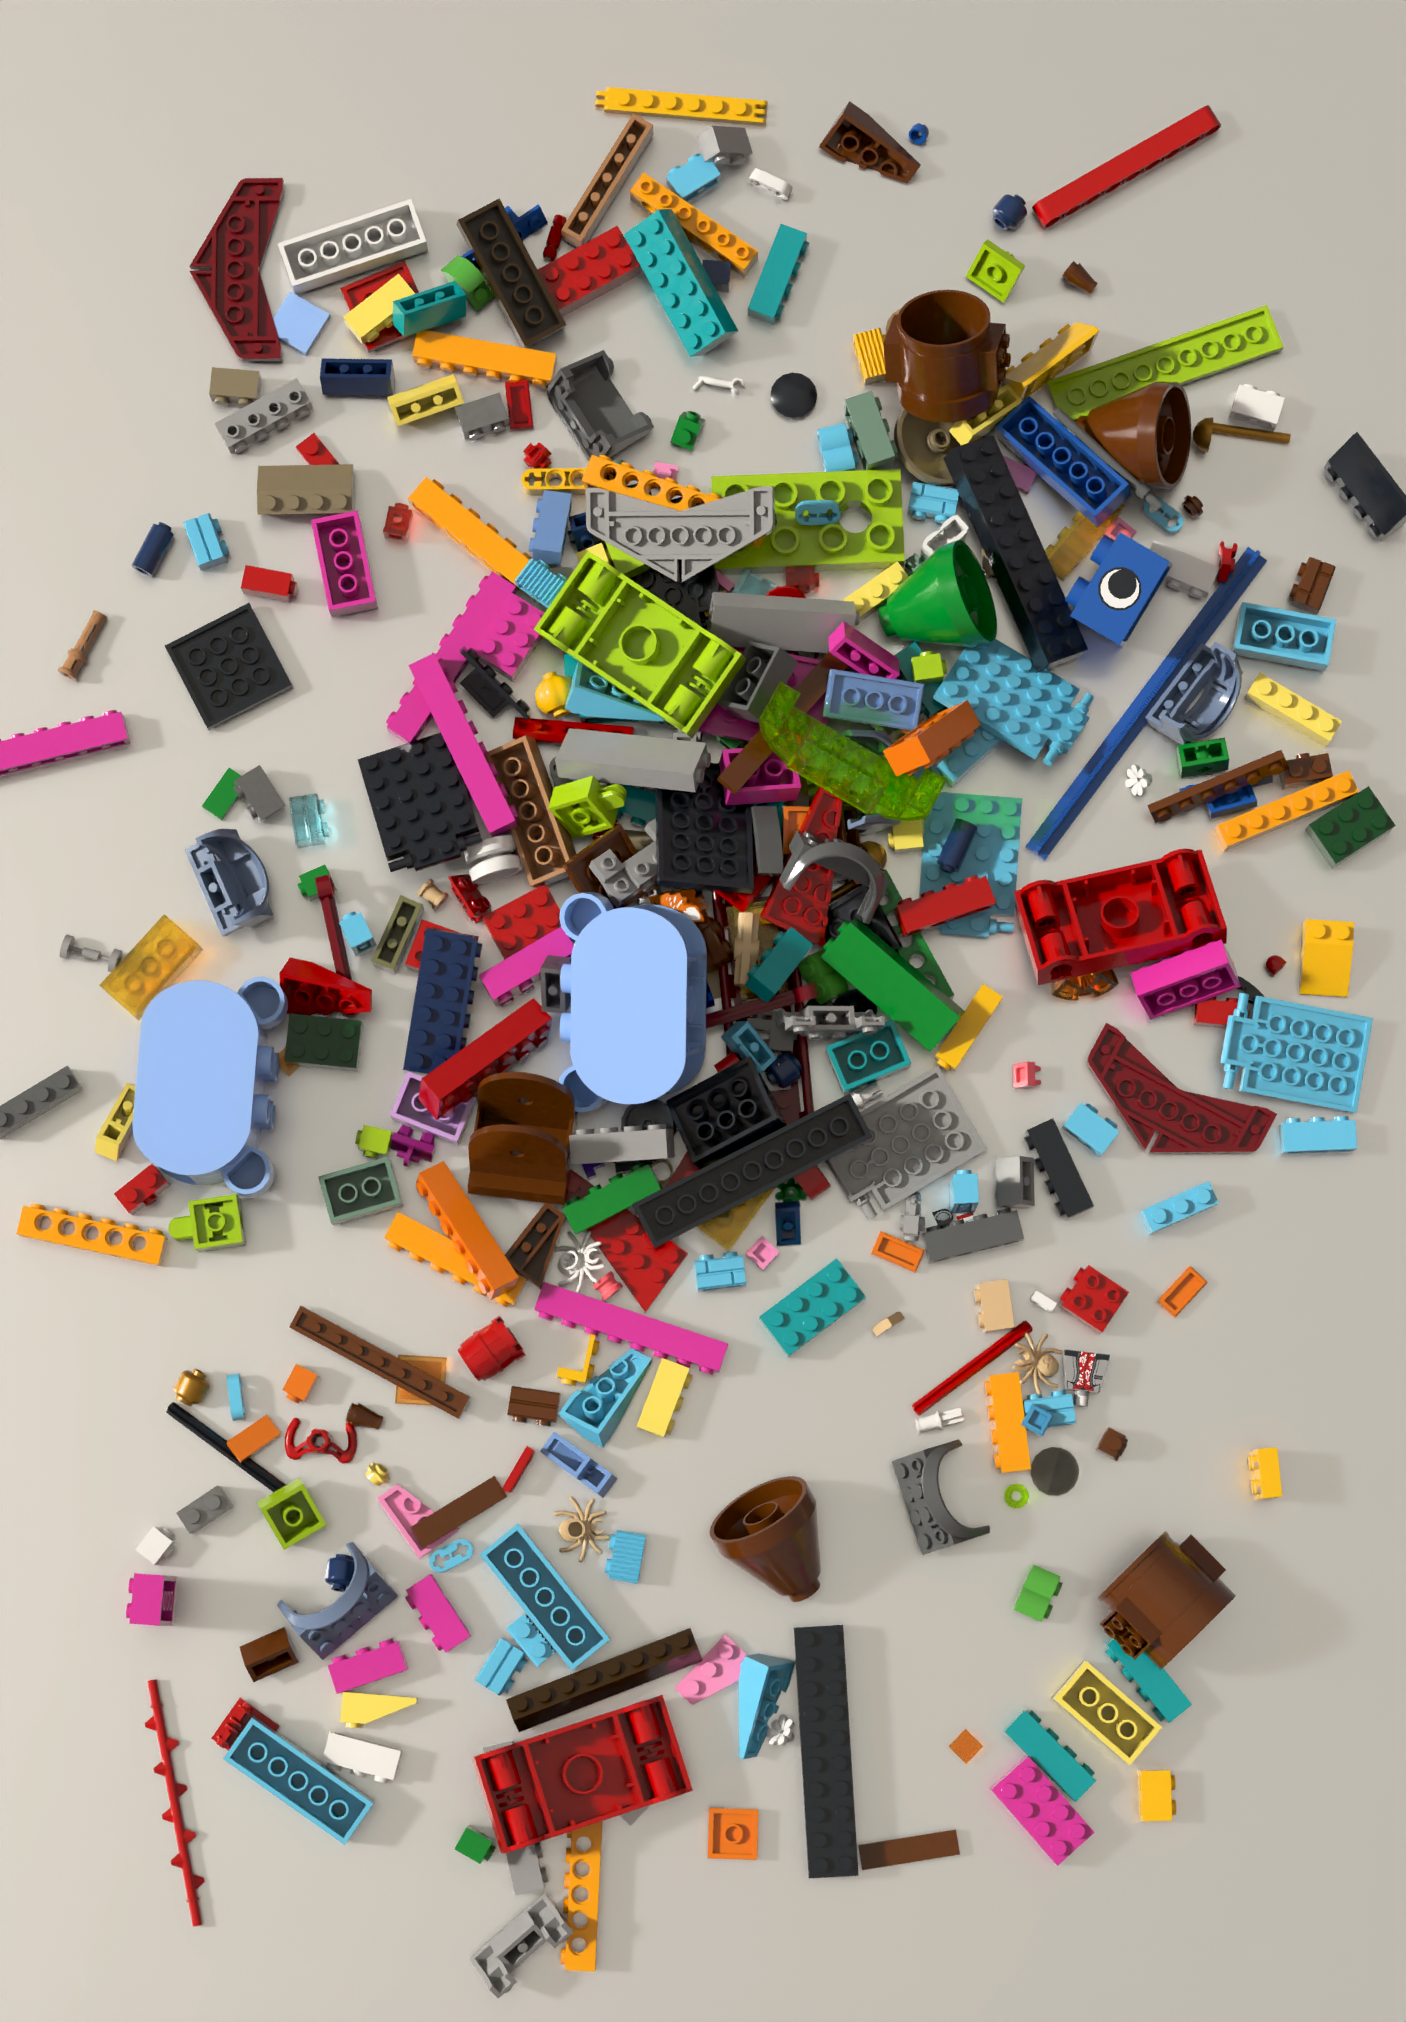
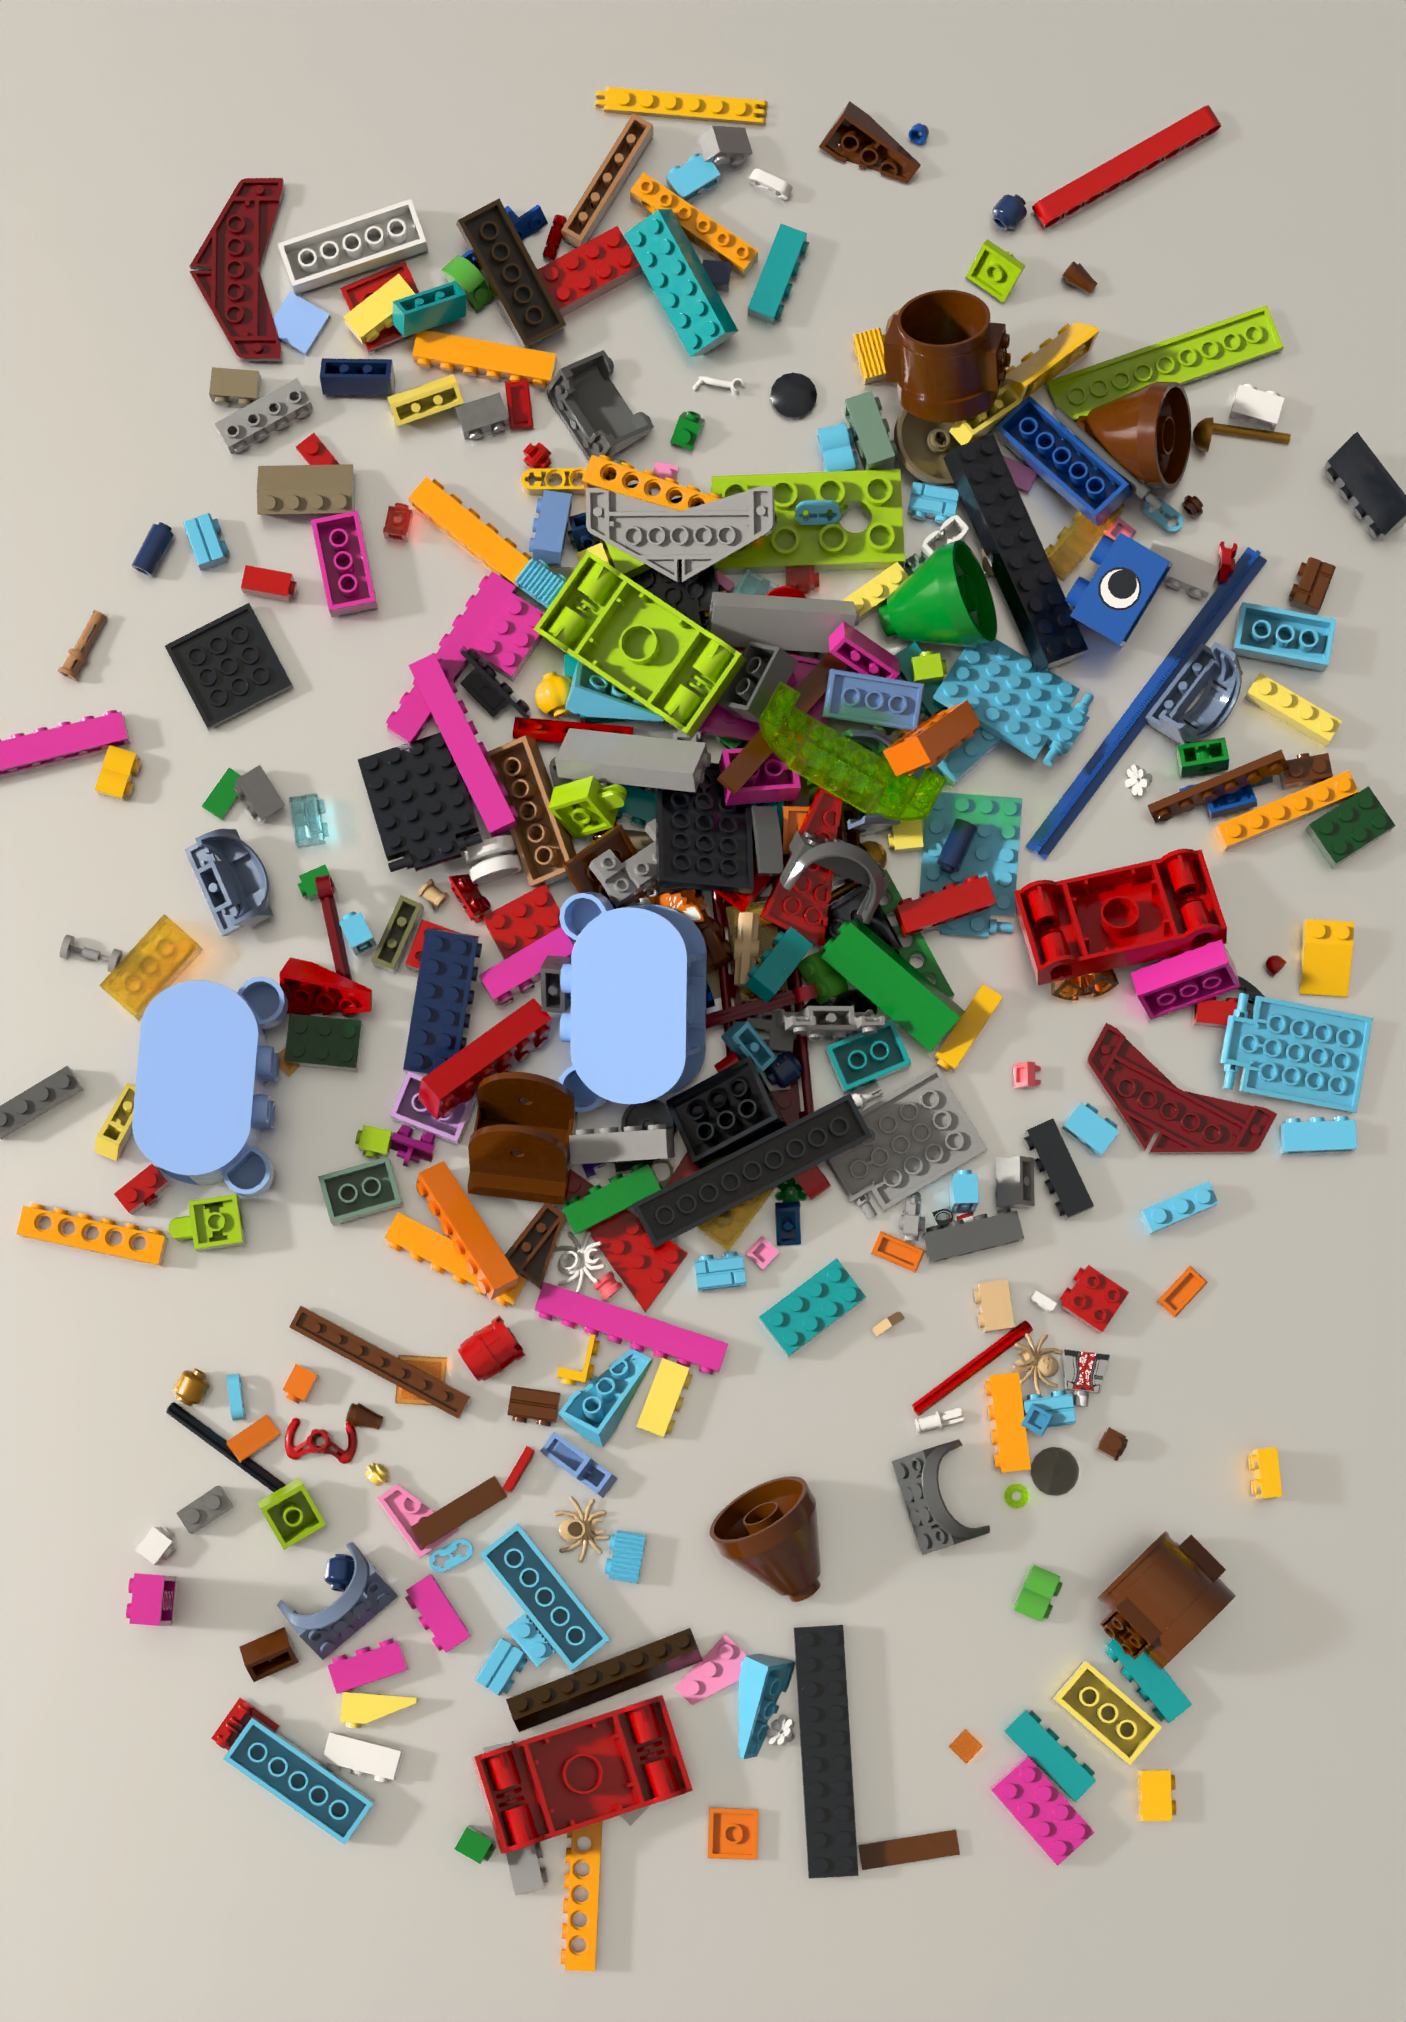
red plant [145,1679,205,1927] -> none
light grey bracket [470,1893,574,1998] -> none
none -> yellow brick [95,745,141,801]

